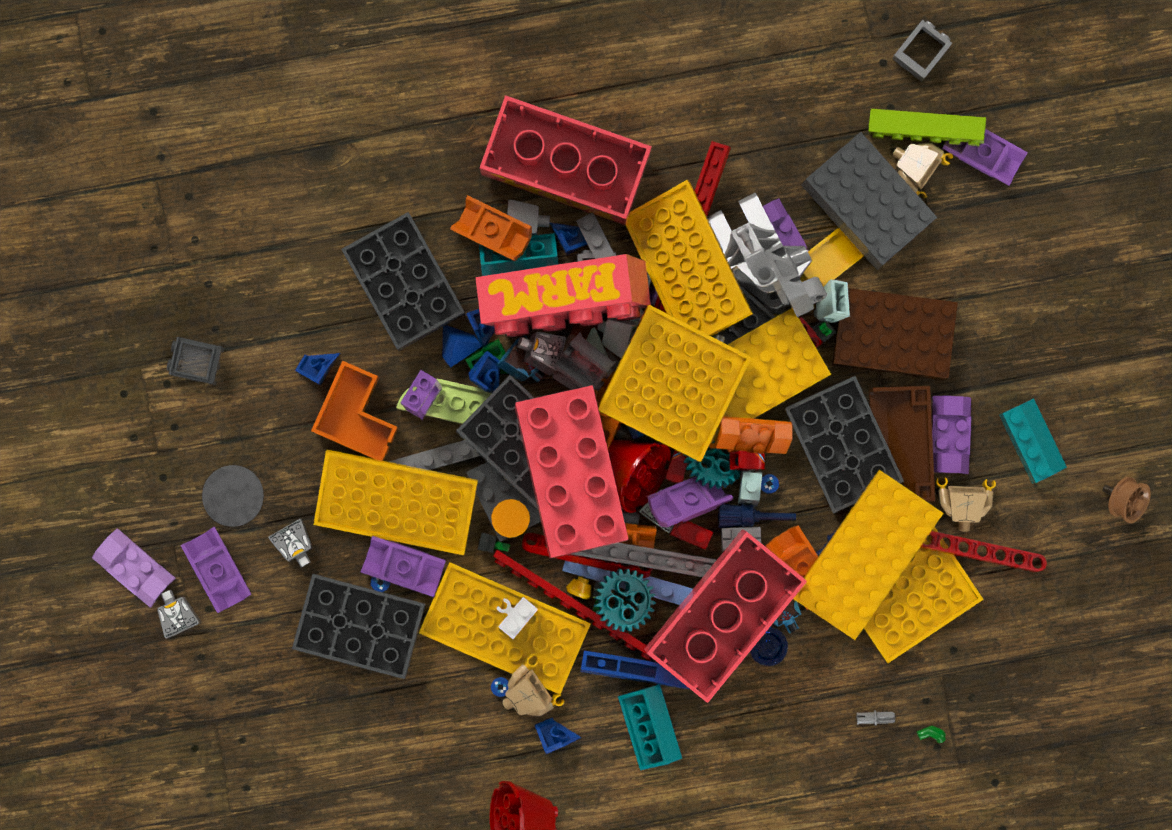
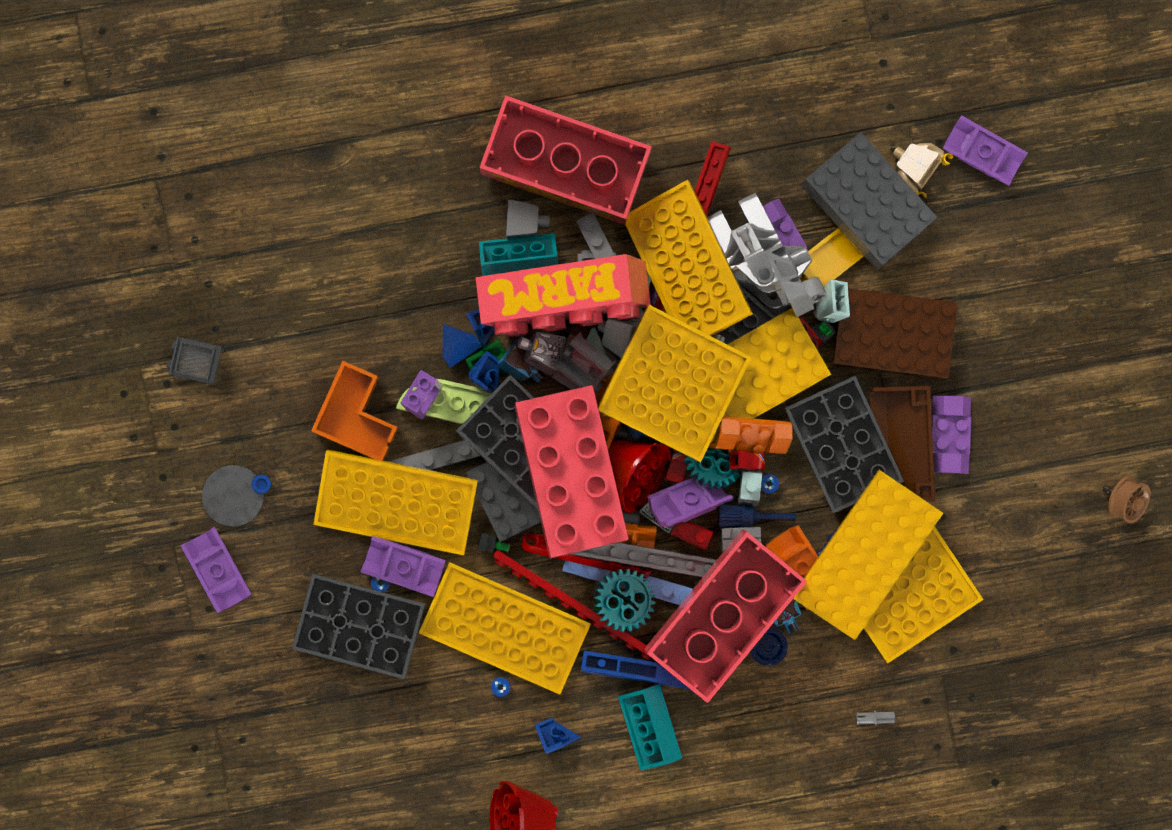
lavender piece [92,529,176,608] -> none
torso [157,590,202,639] -> none
torso [268,519,313,568] -> none
blue slope [295,353,340,386] -> none
dark grey brick [341,212,465,351] -> none
orange piece [450,195,532,261] -> none
light orange tile [491,499,530,538] -> none
white brick [497,597,538,639] -> none
tan torso [503,654,564,716] -> none
blue slope [549,222,588,256] -> none
yellow cone [566,576,591,600] -> none
lime brick [868,109,986,146] -> none
light grey window [892,20,952,82] -> none
green arm [916,726,946,743] -> none
red beam [920,531,1047,572] -> none
tan torso [936,477,996,532] -> none
teal slope [999,398,1067,484] -> none
none -> blue tile [251,475,271,494]

